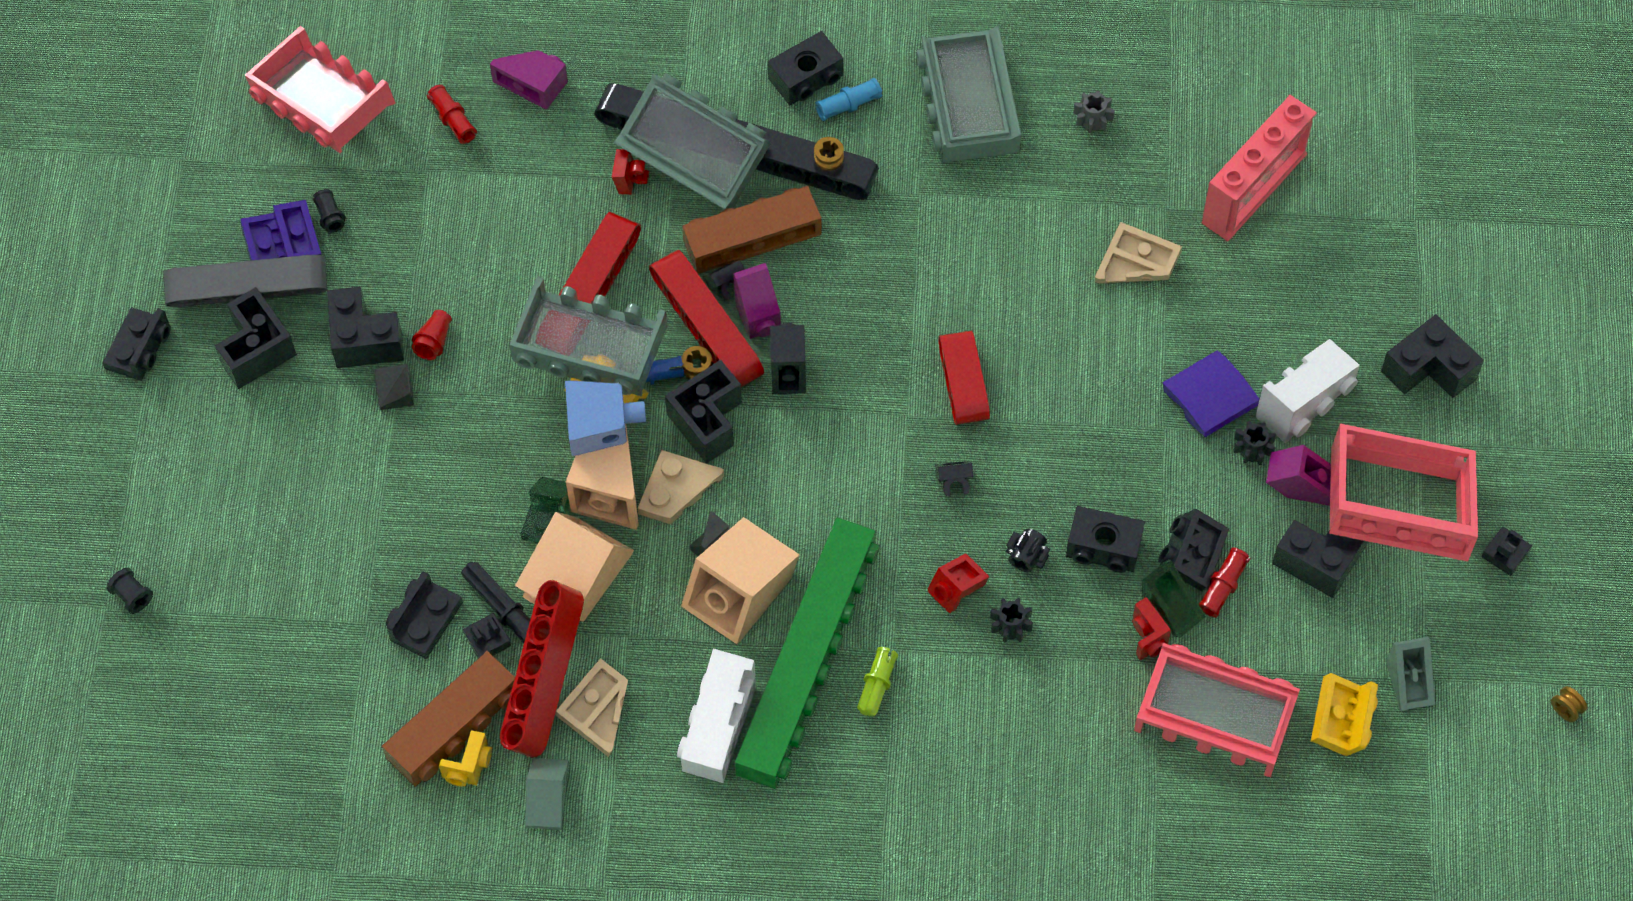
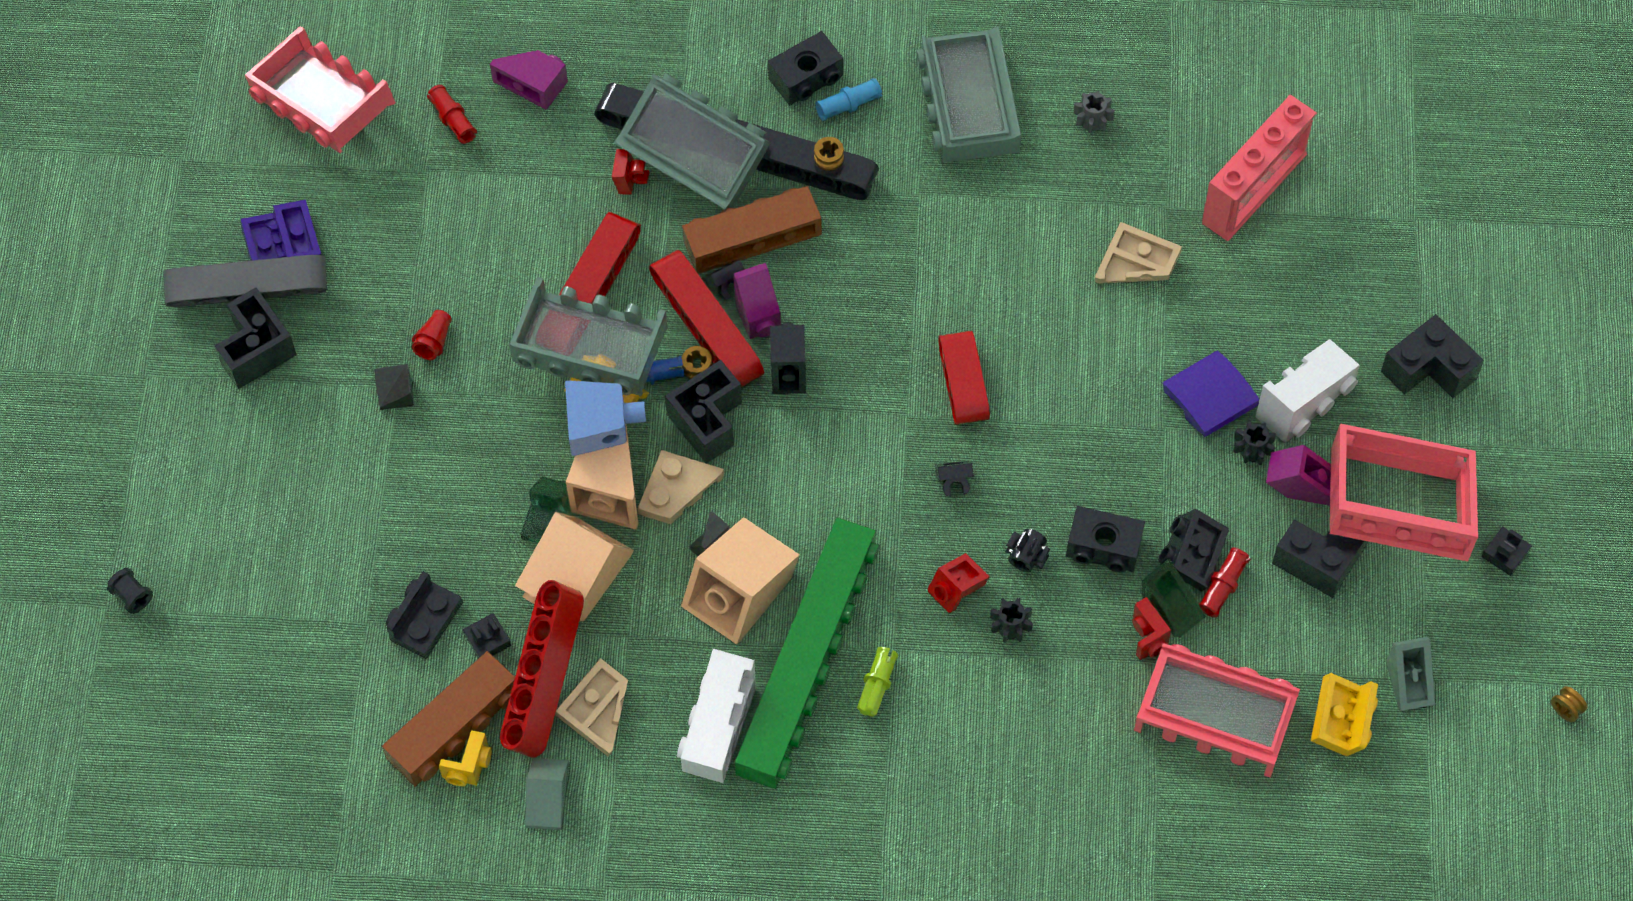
black bracket [102,307,171,381] -> none
black pin [312,189,346,233] -> none
black brick [327,286,404,368] -> none
black axle [461,562,530,644] -> none

